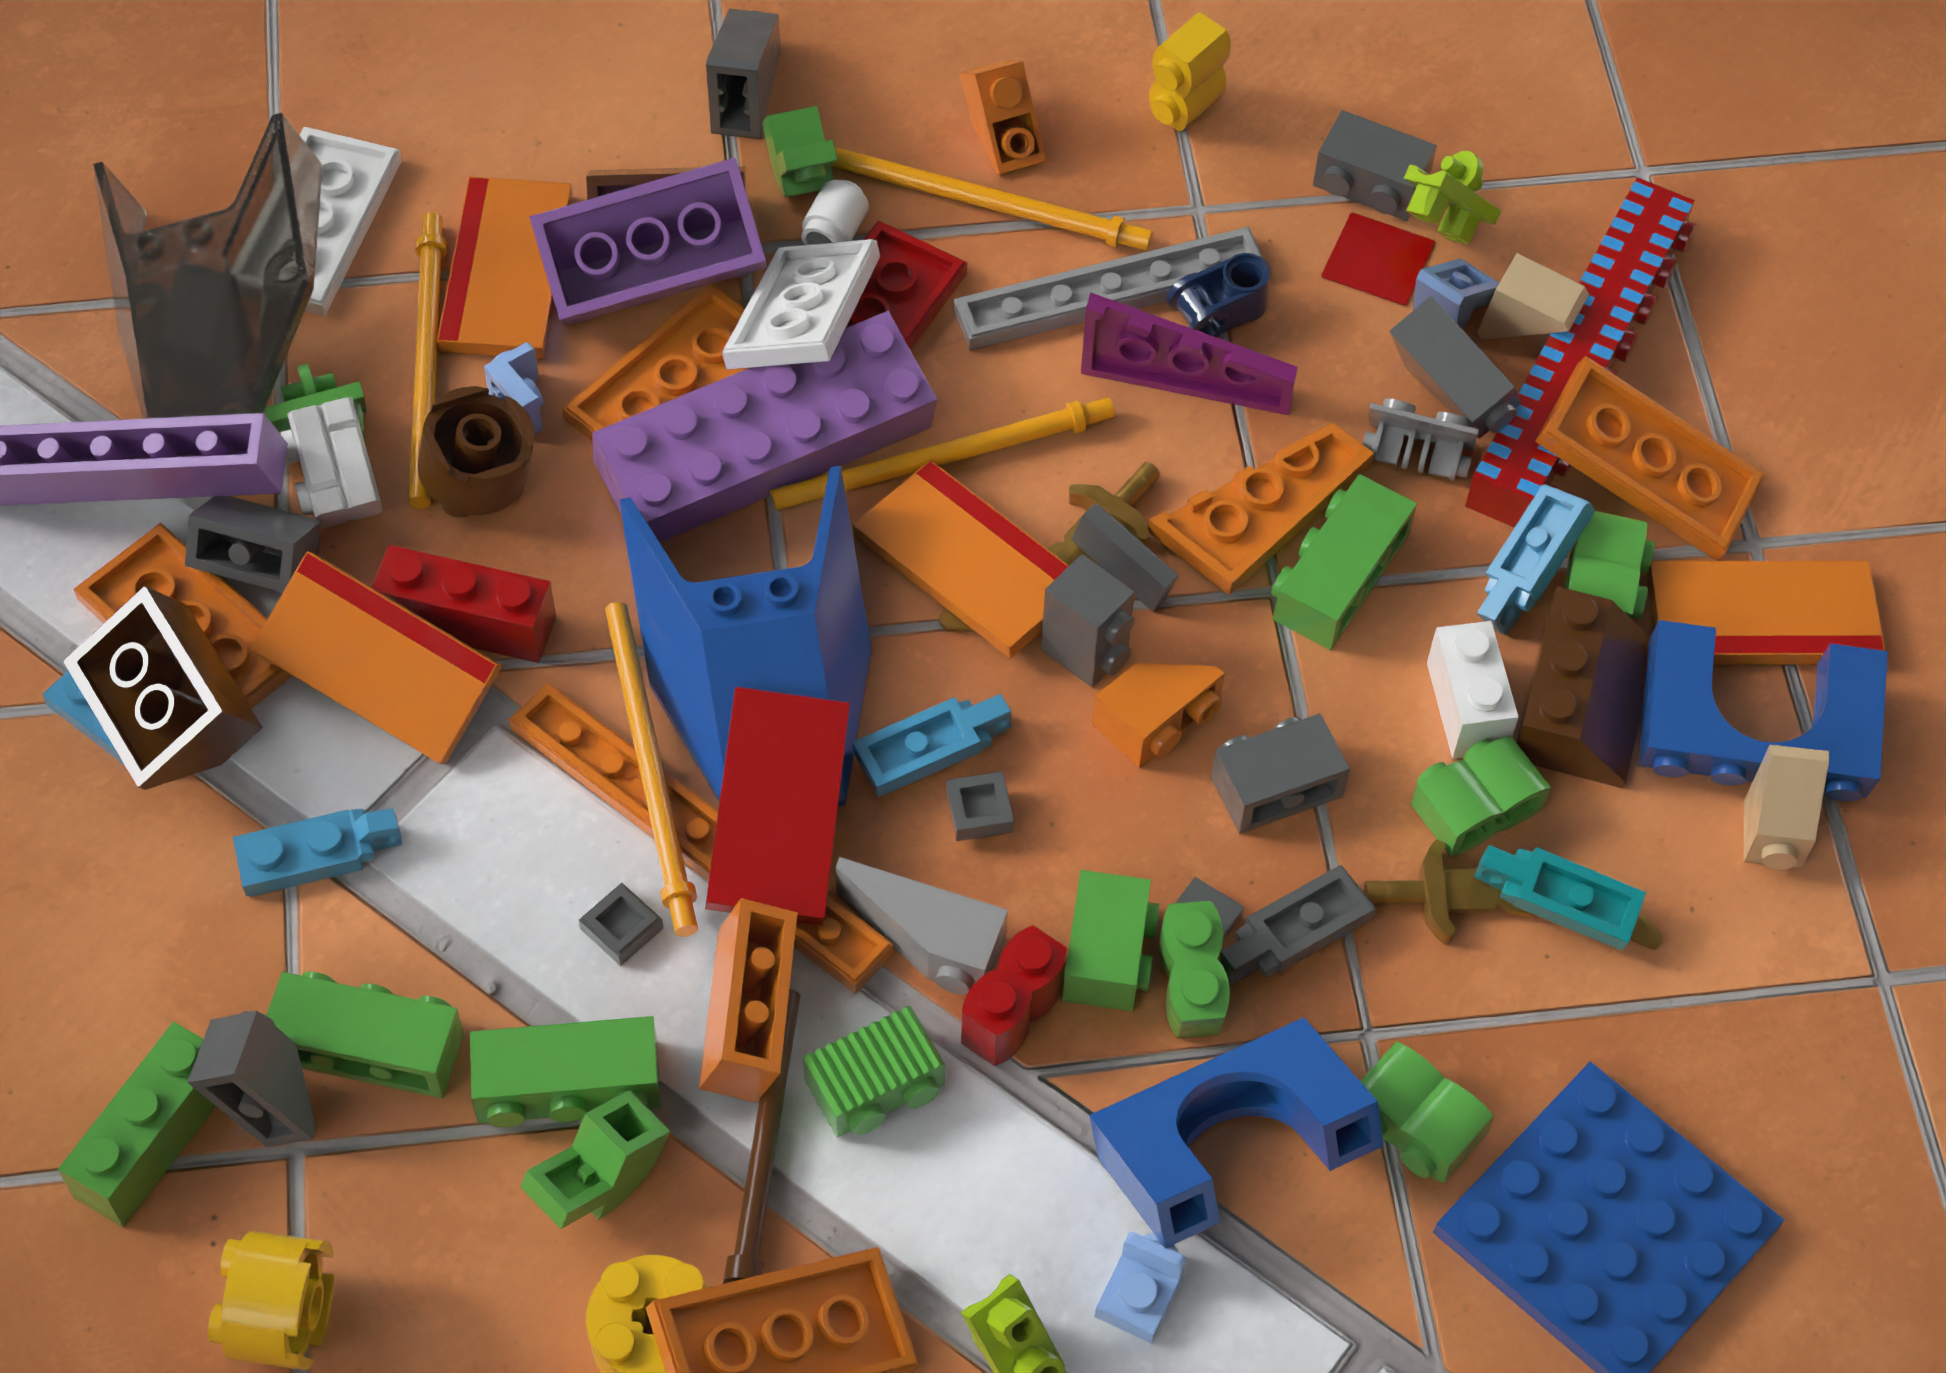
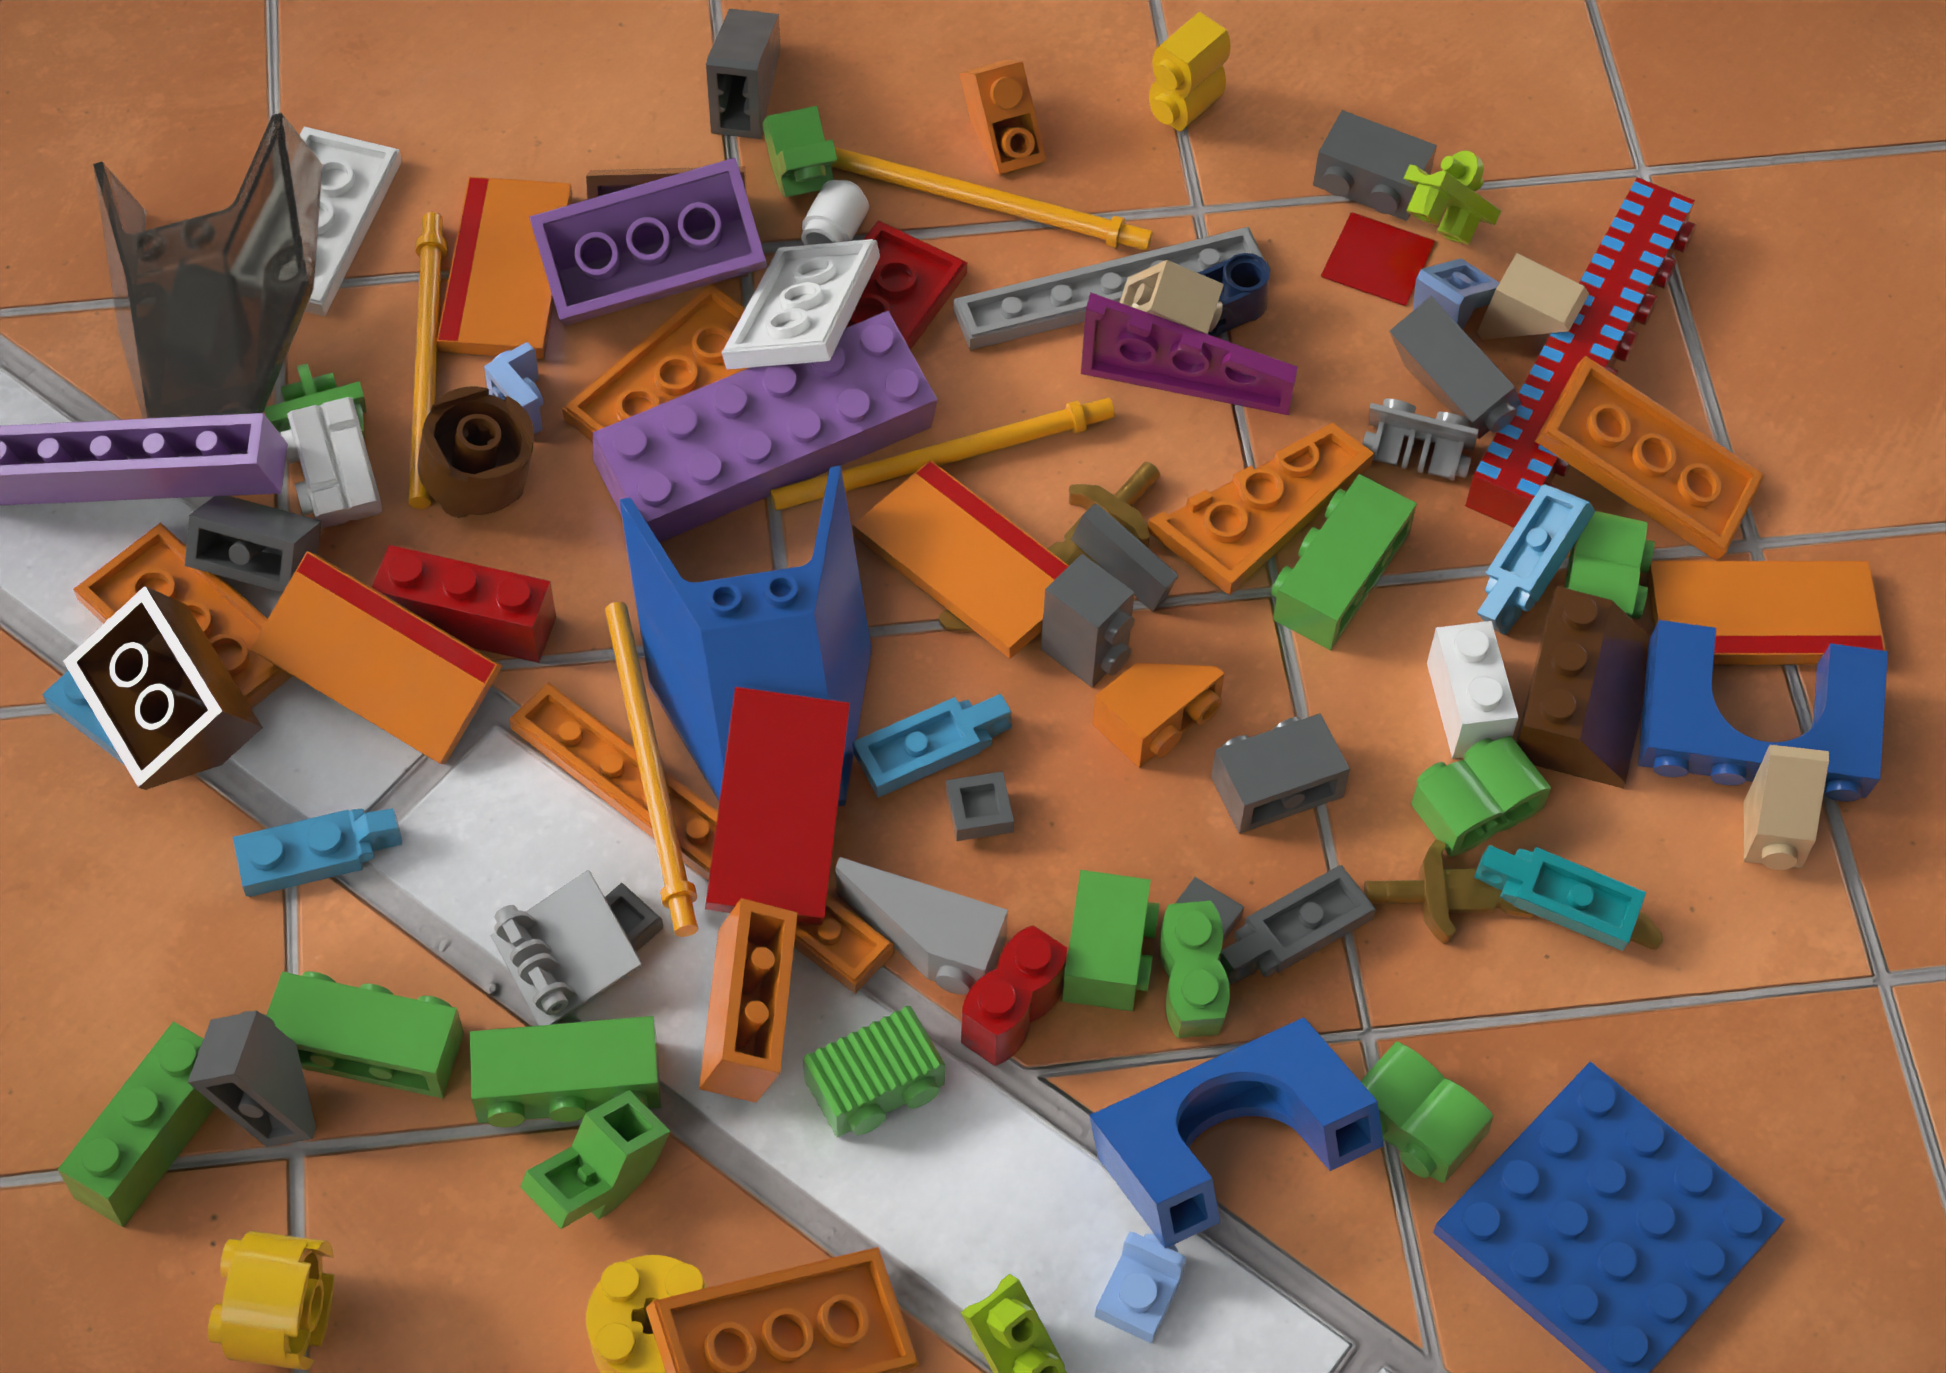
reddish brown bar [723,989,801,1284] -> none
none -> light grey hinge [490,870,643,1026]
none -> tan slope [1120,260,1224,334]

